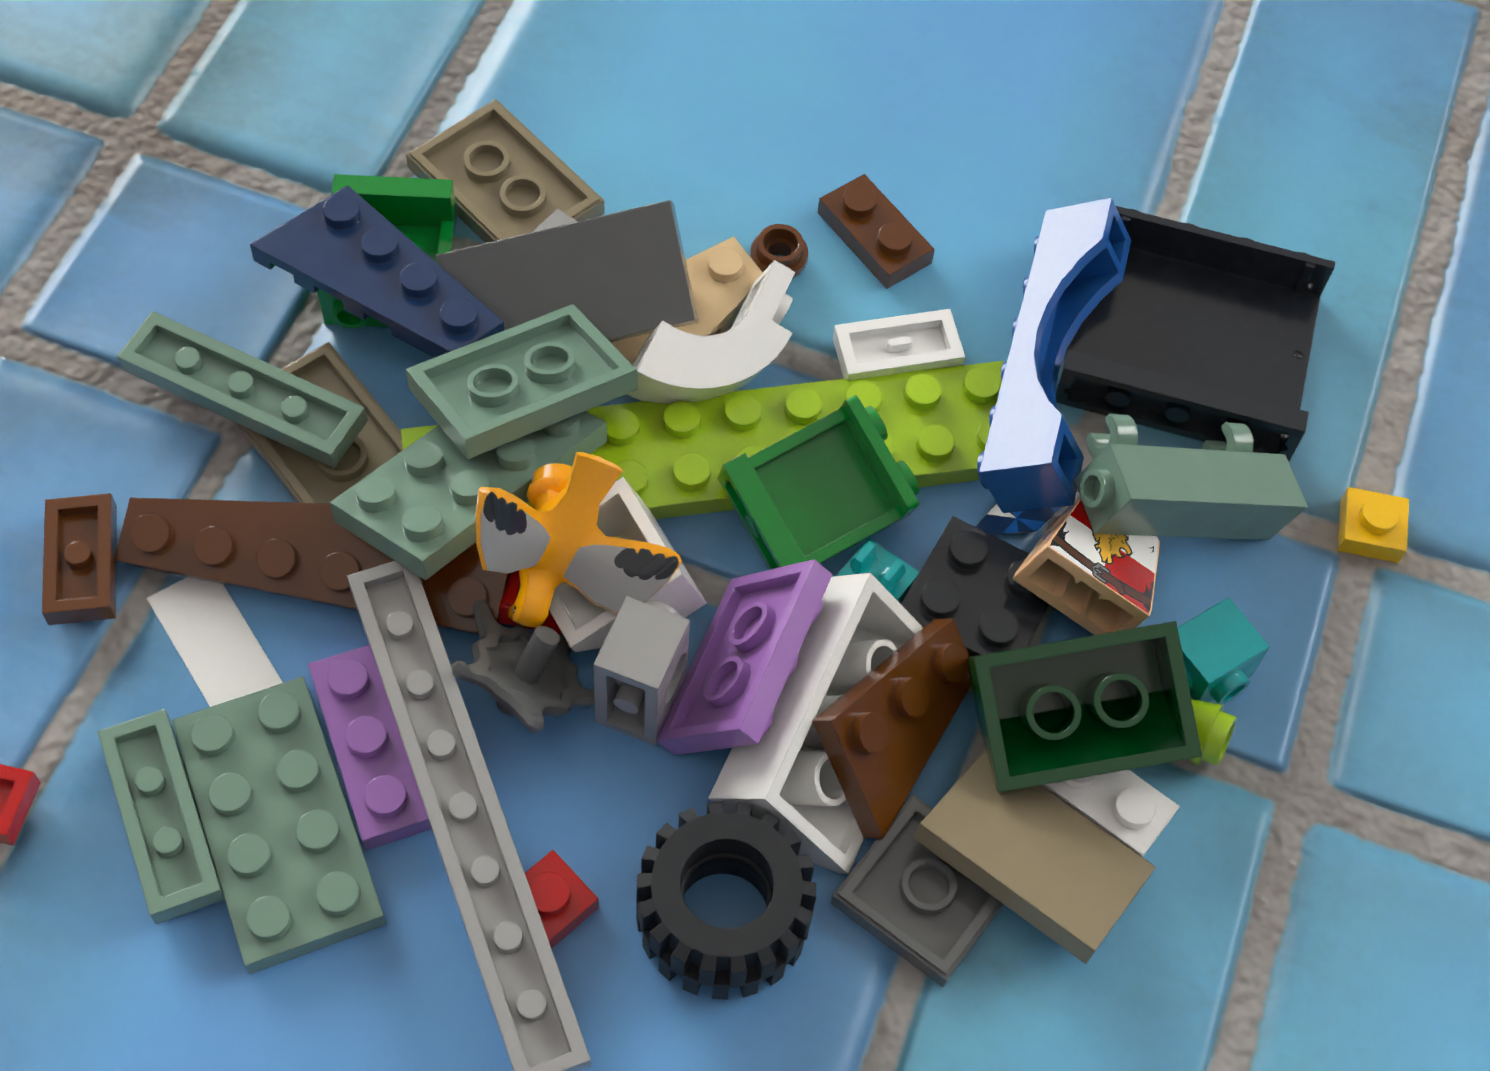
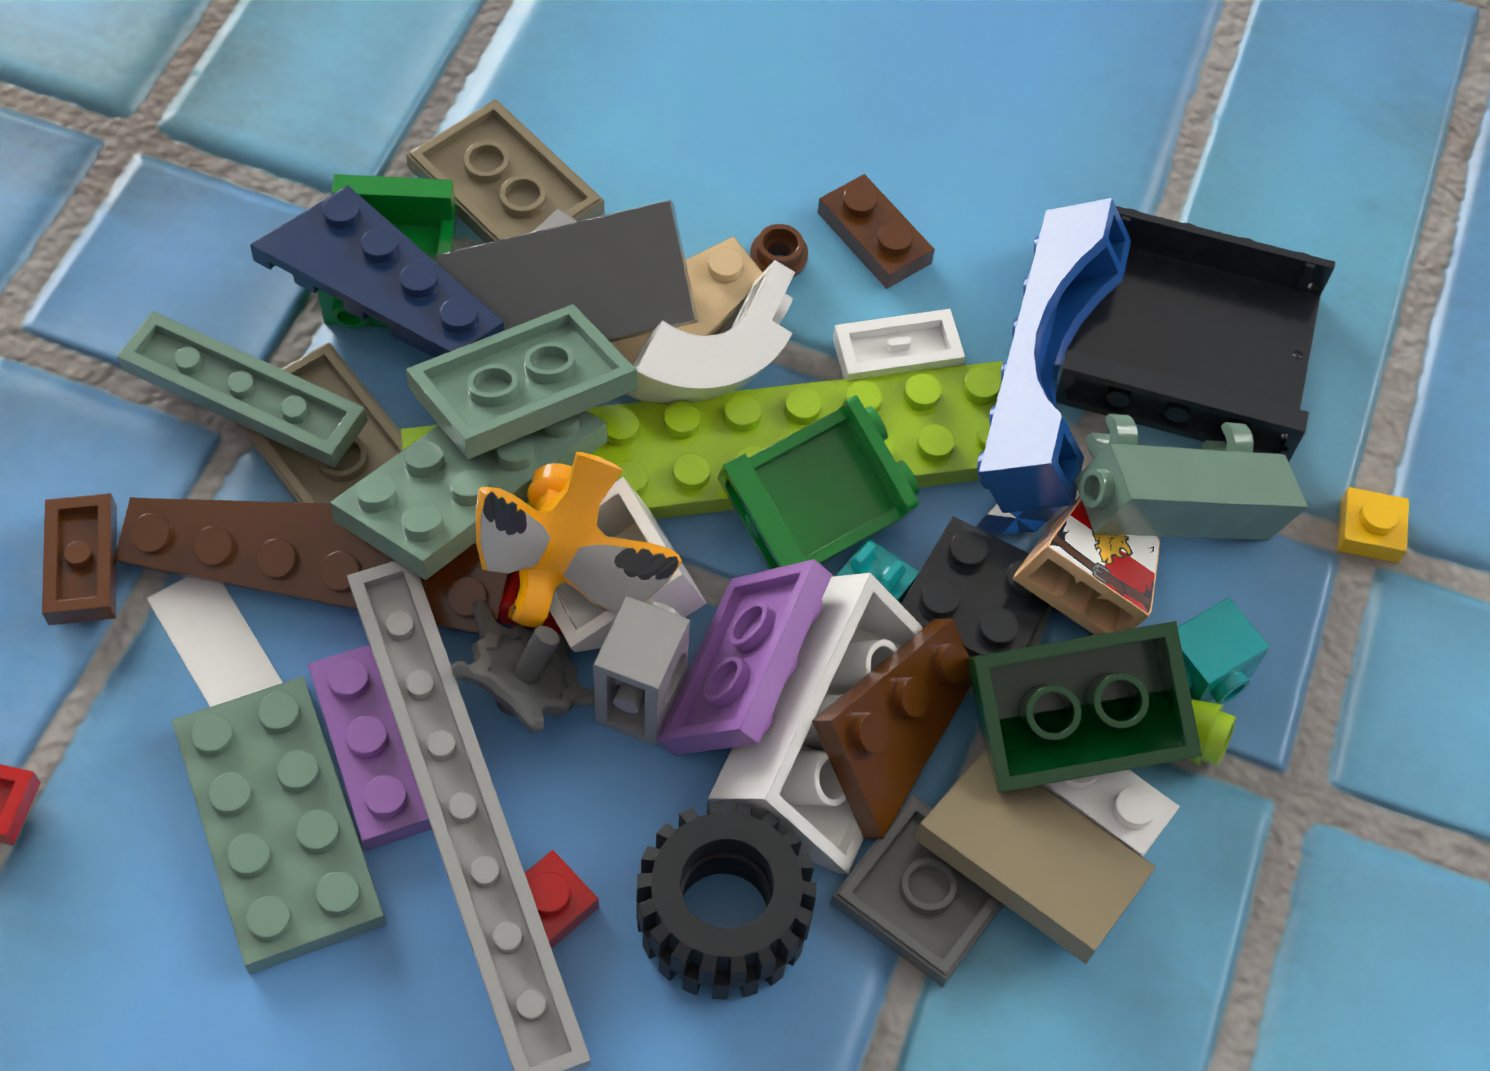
sand green plate [97,709,225,924] -> none

